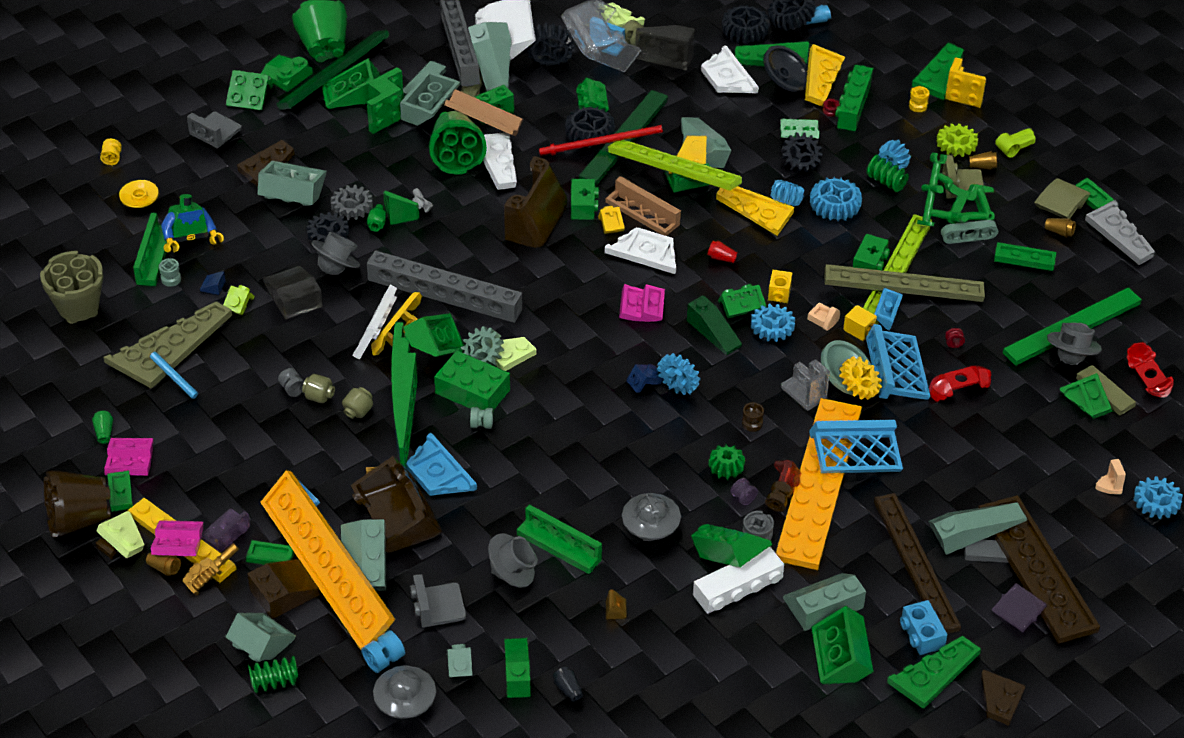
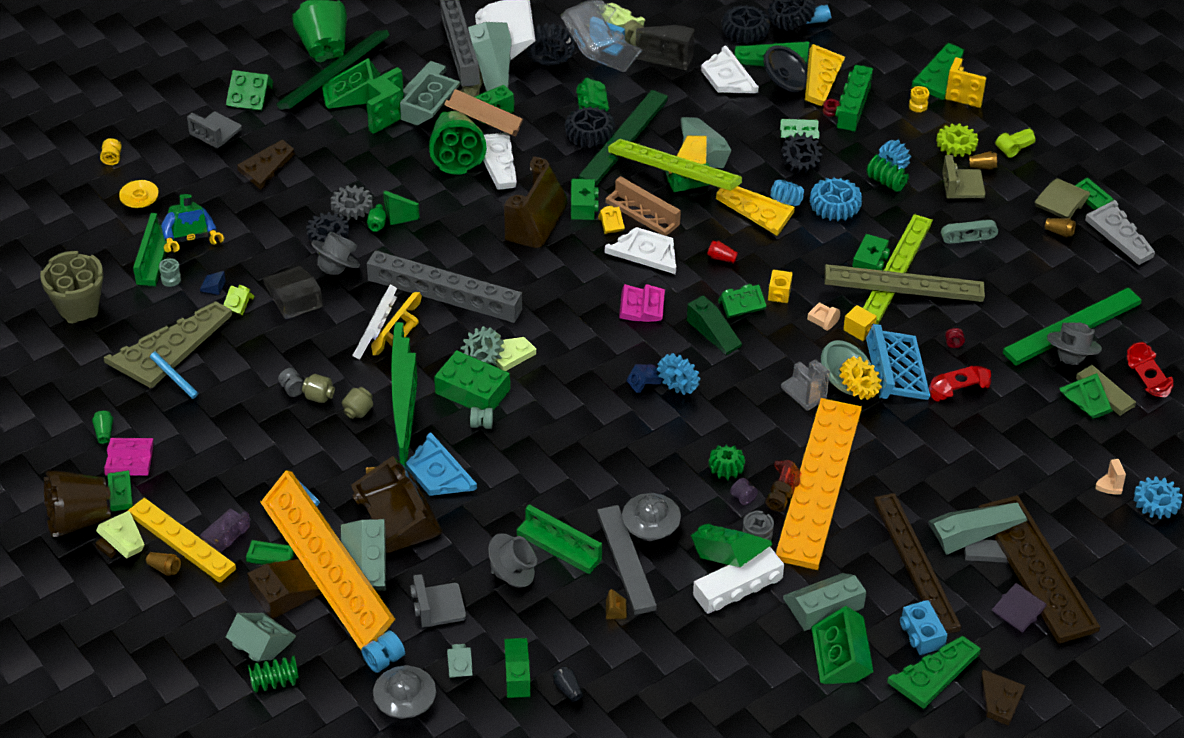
dark pink slope [151,520,203,556] -> none
pearl gold piece [183,543,239,596] -> none
sand green slope [258,161,326,206] -> none
green slope [261,55,313,92] -> none
green slope [403,313,464,357] -> none
light grey bar [412,188,433,213] -> none
red bar [539,125,663,155] -> none
dark brown wheel [742,402,764,432] -> none
dark azure gear [751,304,795,342] -> none
dark azure fence [809,420,903,473] -> none
dark azure slope [874,288,903,331] -> none
green piece [917,153,995,227] -> none
green plate [994,242,1056,271] -> none
none -> dark grey tile [597,505,656,615]

